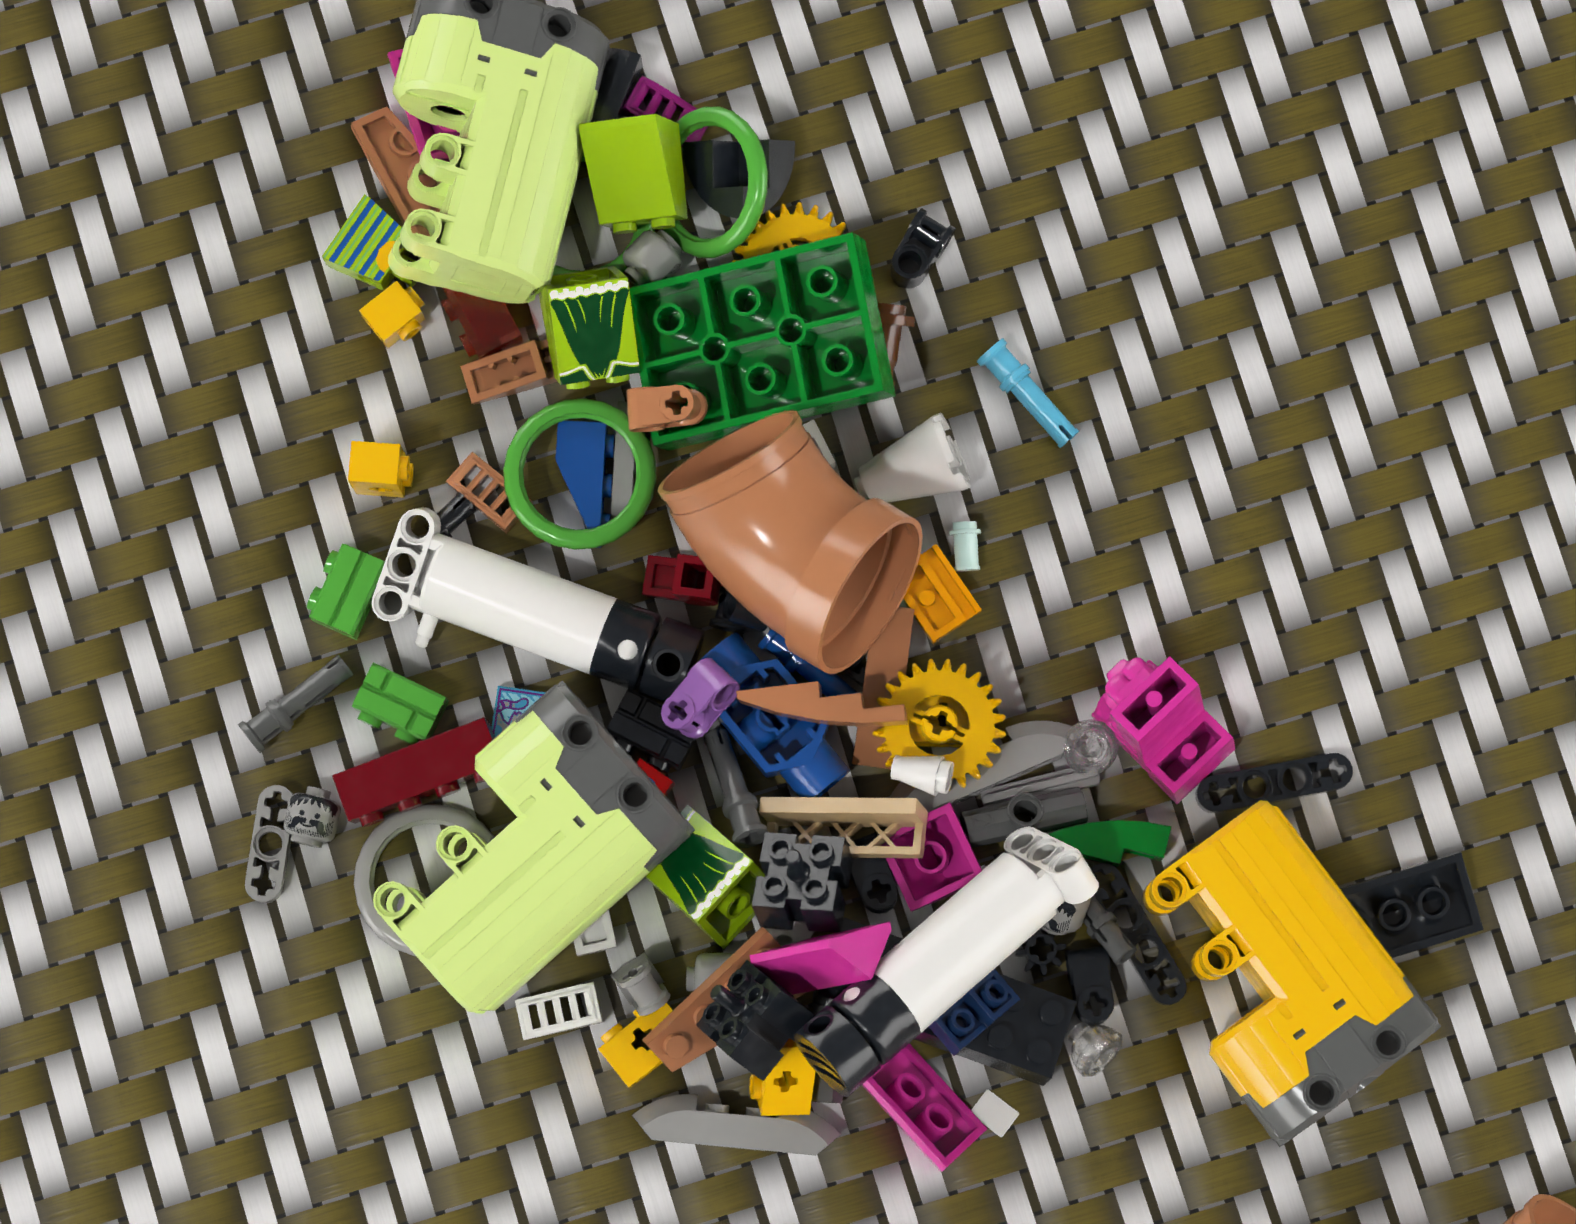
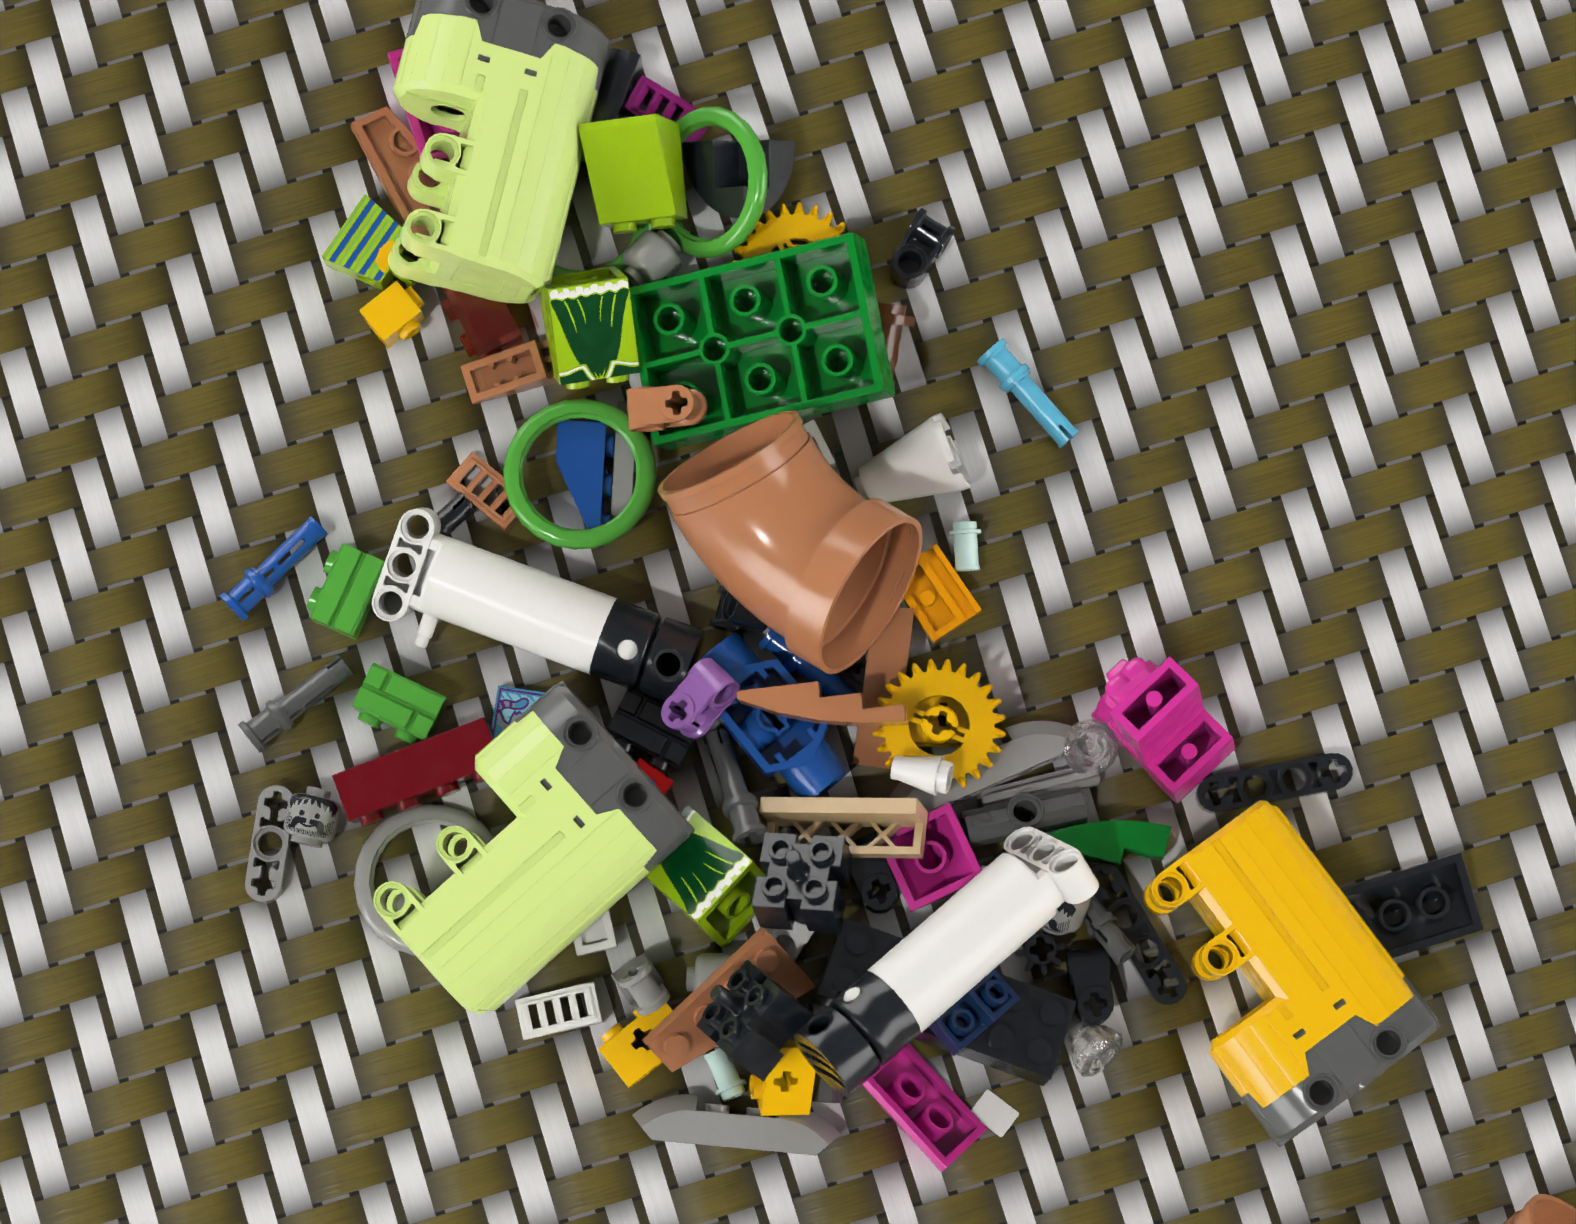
yellow brick [348,441,414,498] -> none
dark red brick [642,554,721,606] -> none
dark pink slope [749,921,892,995] -> none
none -> blue pin [219,516,328,622]
none -> light aqua pin [704,1048,747,1102]

